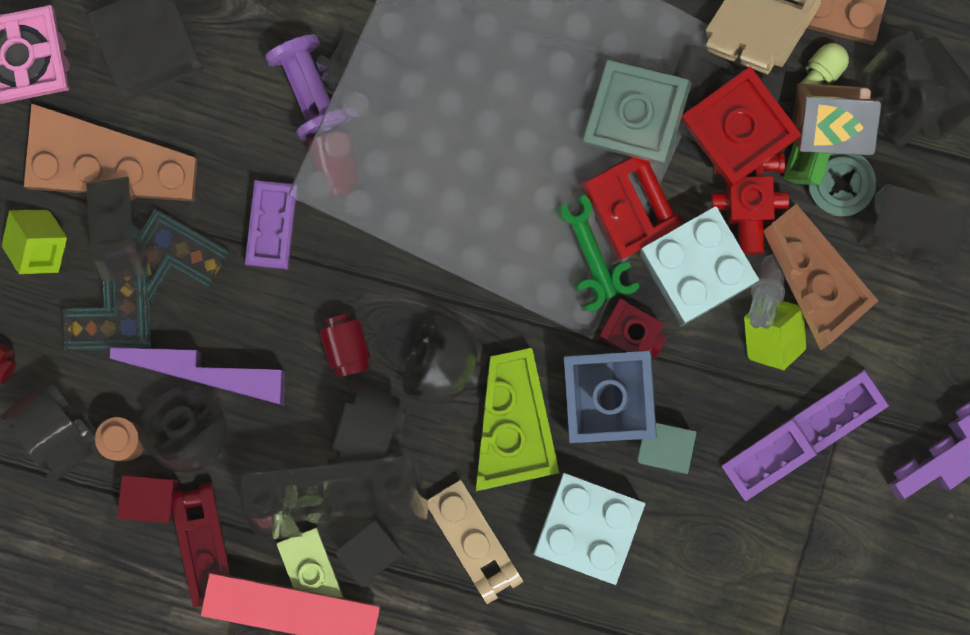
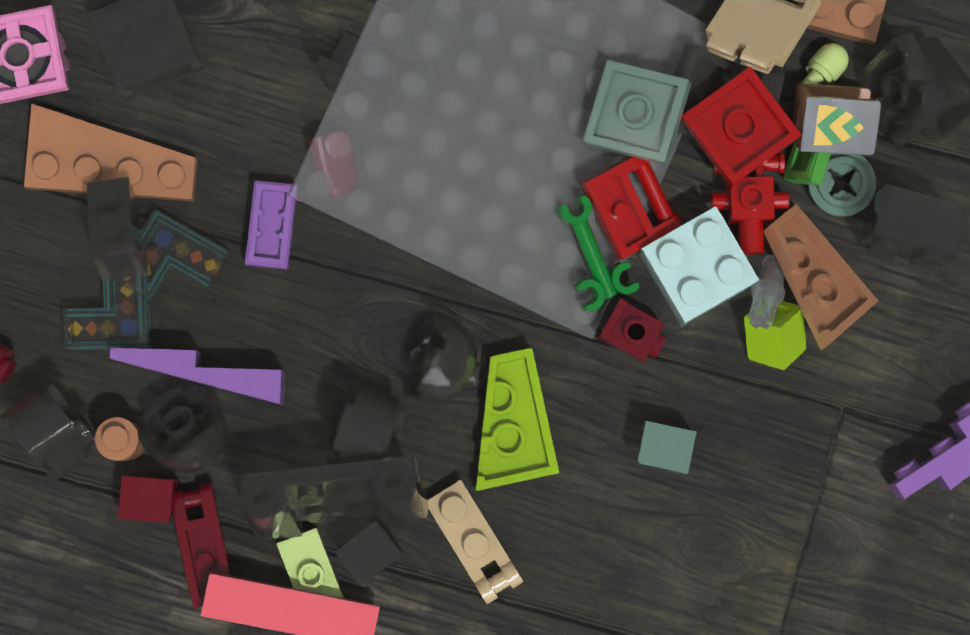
lime panel [2,210,67,274] -> none
medium lavender hose [265,34,351,140] -> none
dark red brick [319,313,371,378] -> none
light aqua brick [533,473,646,585] -> none
sand blue slope [564,351,657,443] -> none
medium lavender slope [722,368,890,502] -> none

